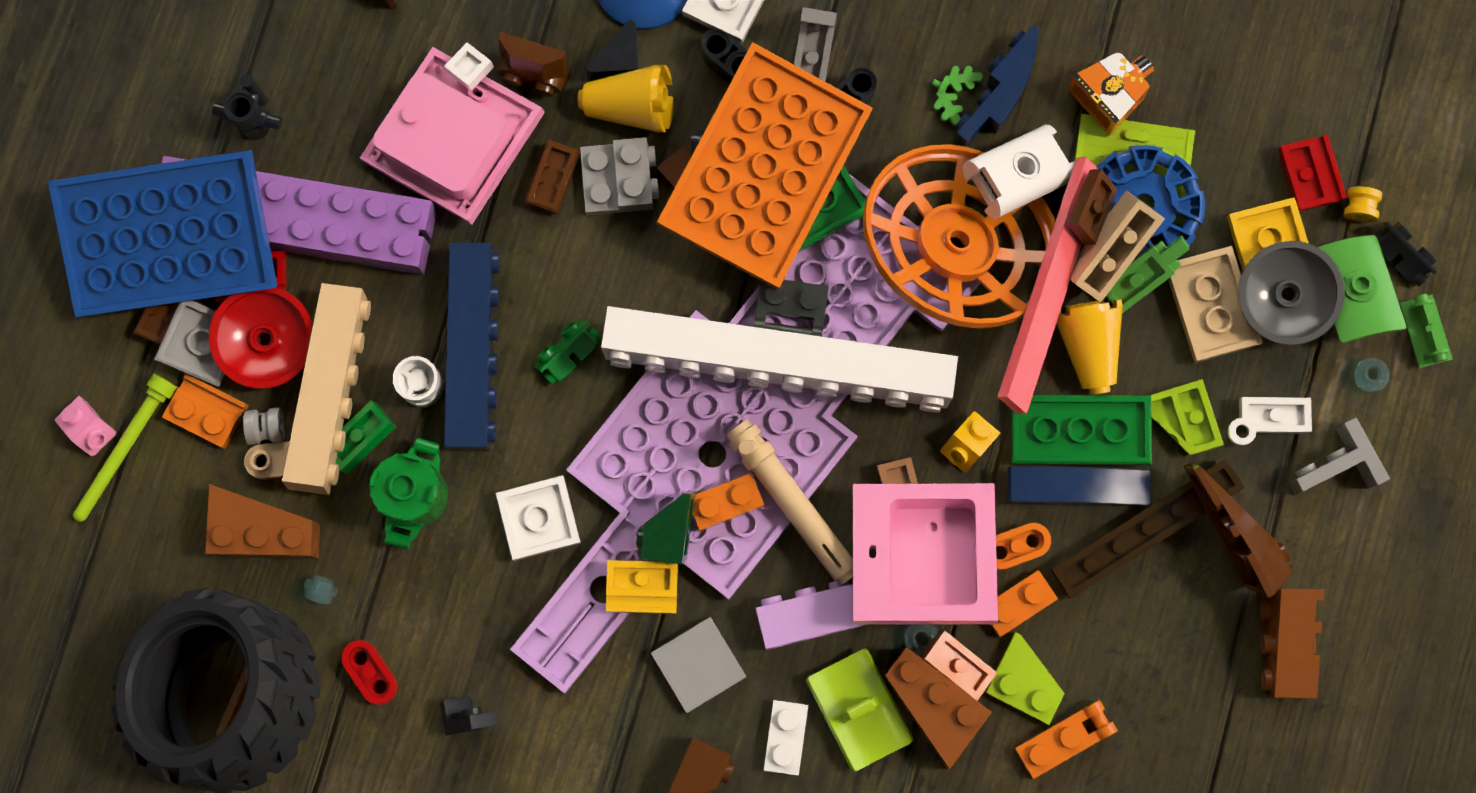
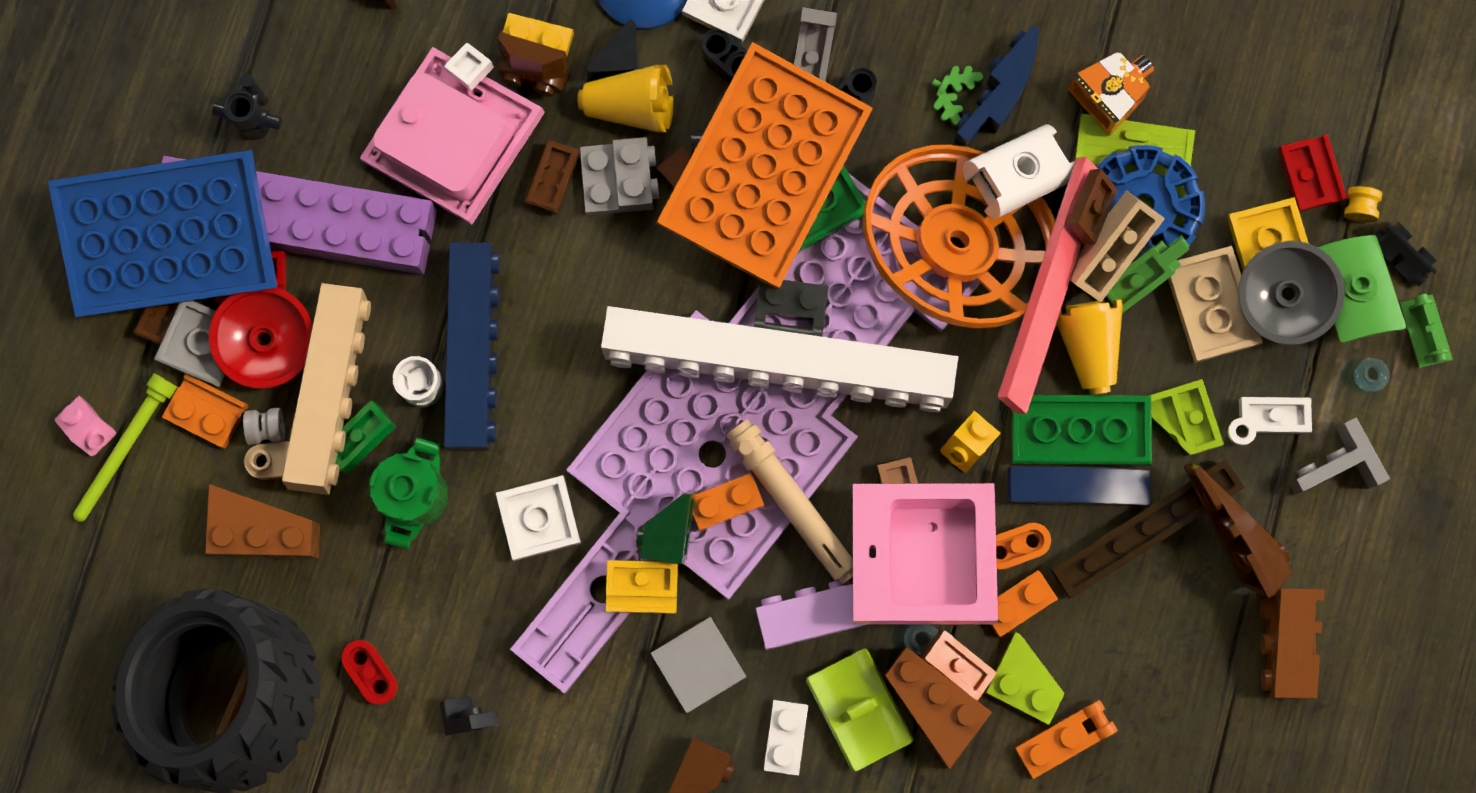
clear light blue plate [303,575,338,604] -> none
green hinge [533,319,601,385] -> none
none -> yellow plate [503,13,574,56]

